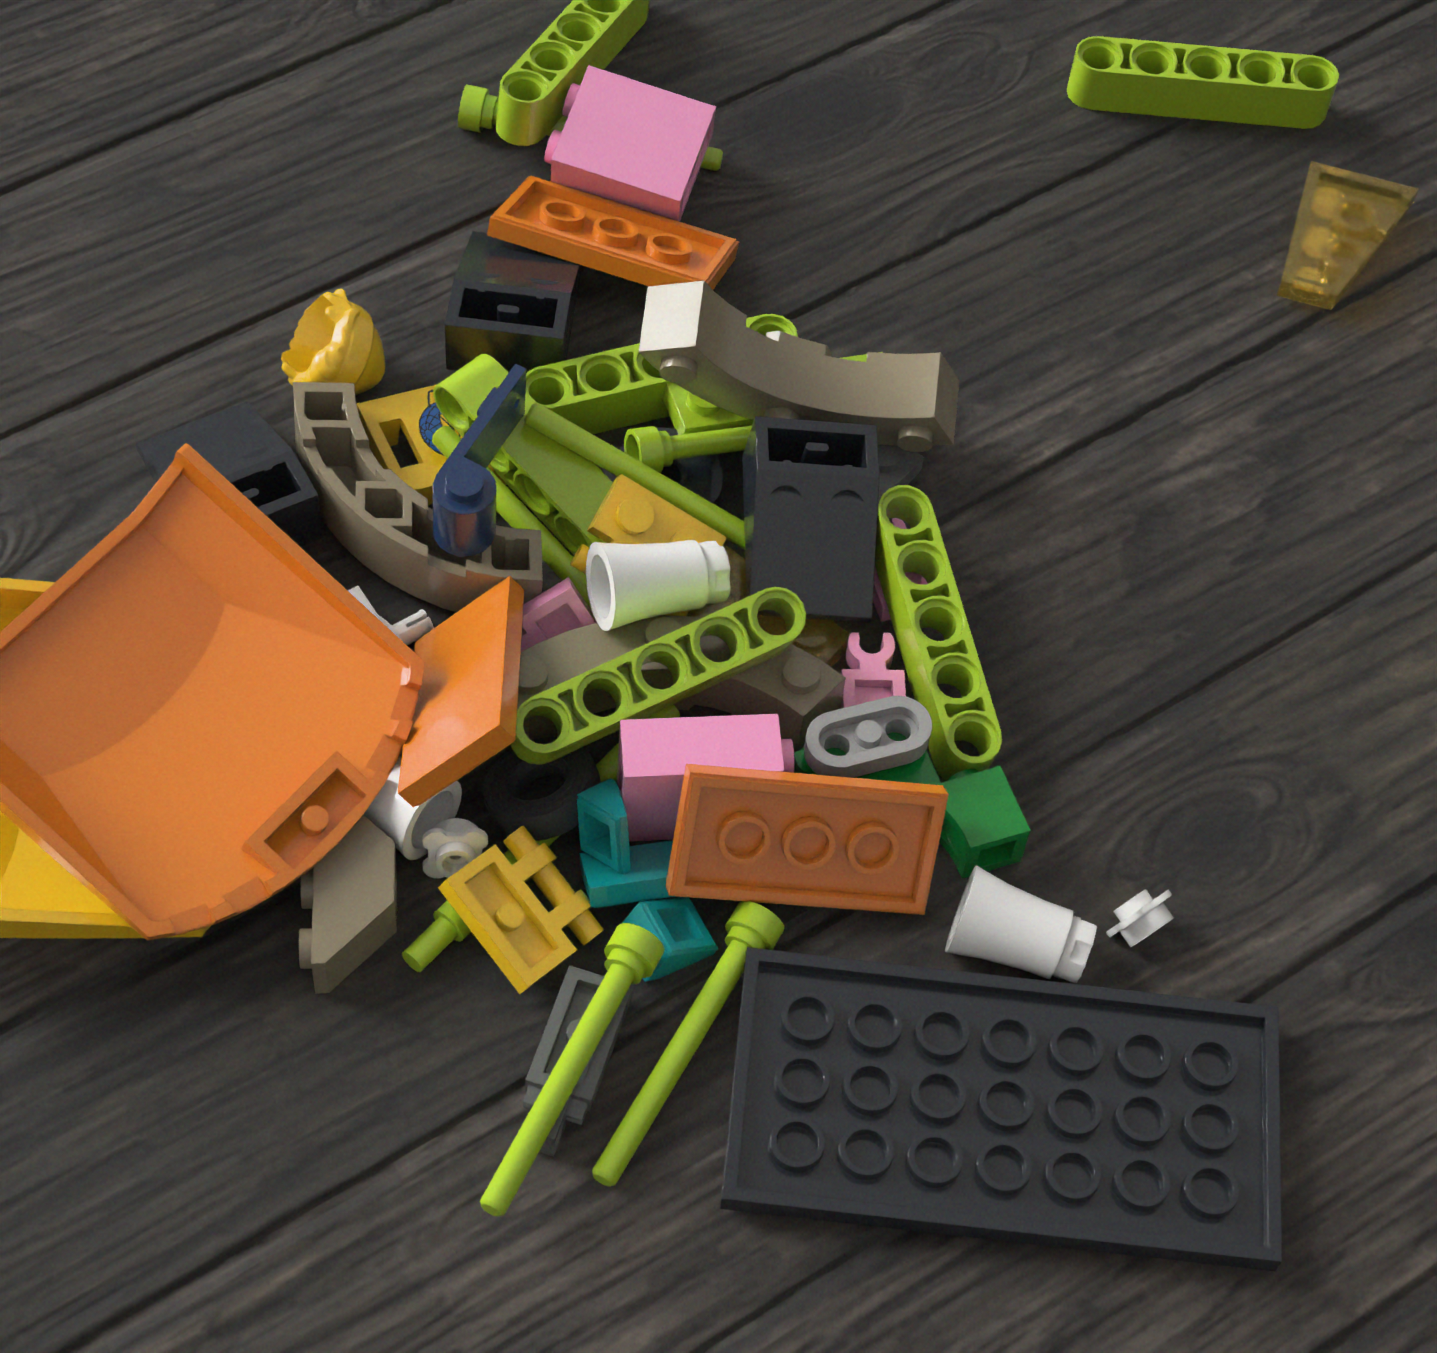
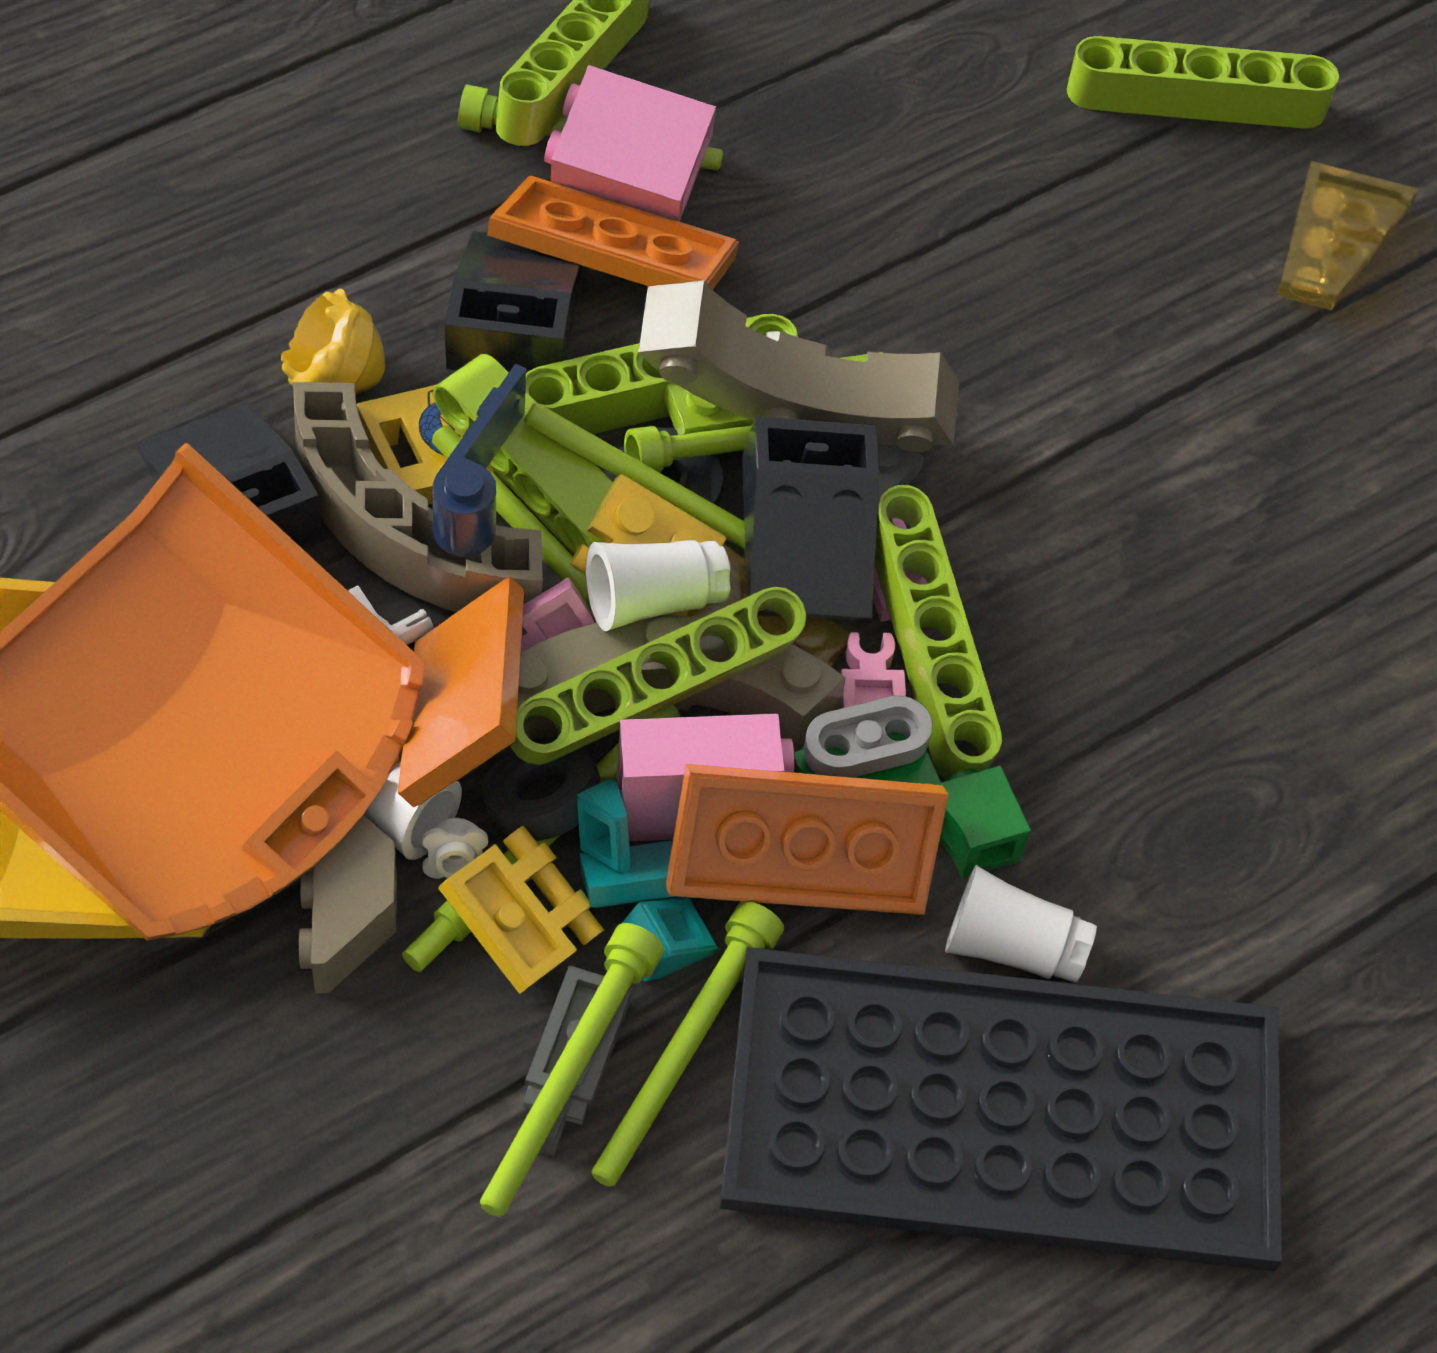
white plate [1106,889,1174,947] -> none

